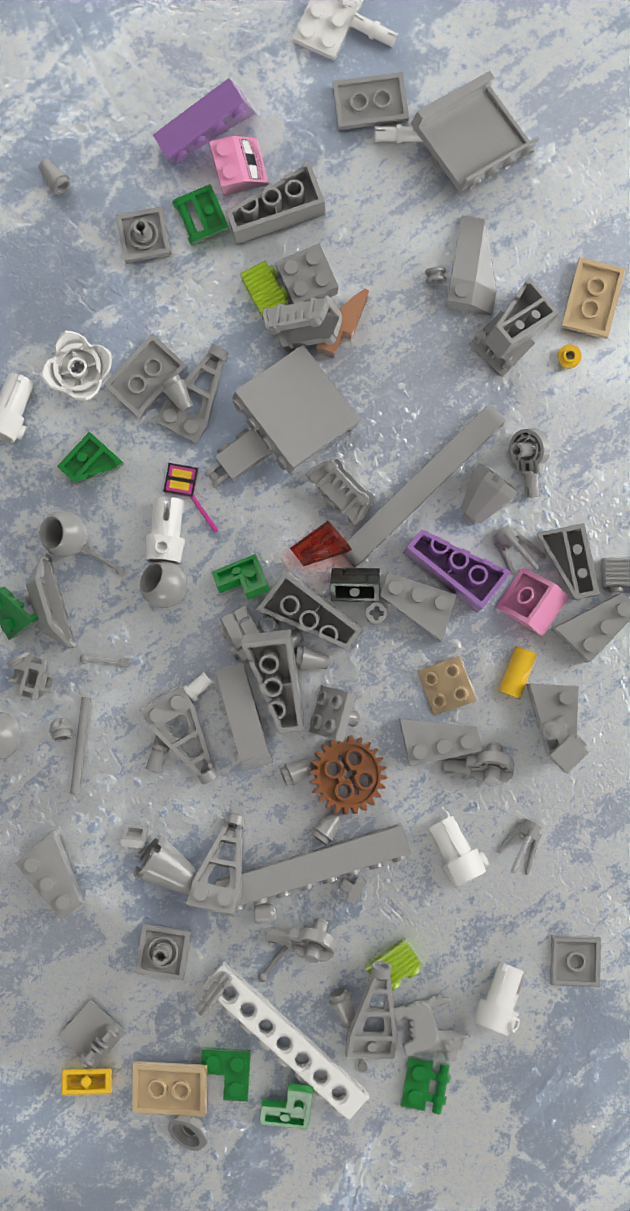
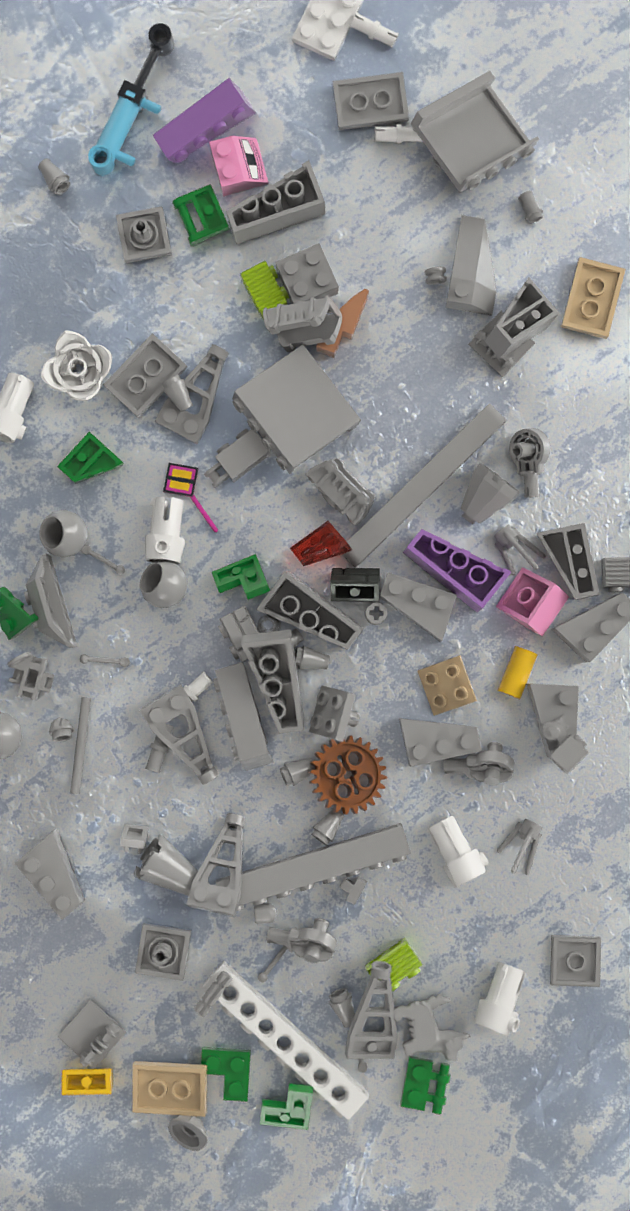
yellow plate [557,344,582,369] -> none
none -> medium azure piece [88,23,174,176]
none -> light grey pin [518,191,543,223]

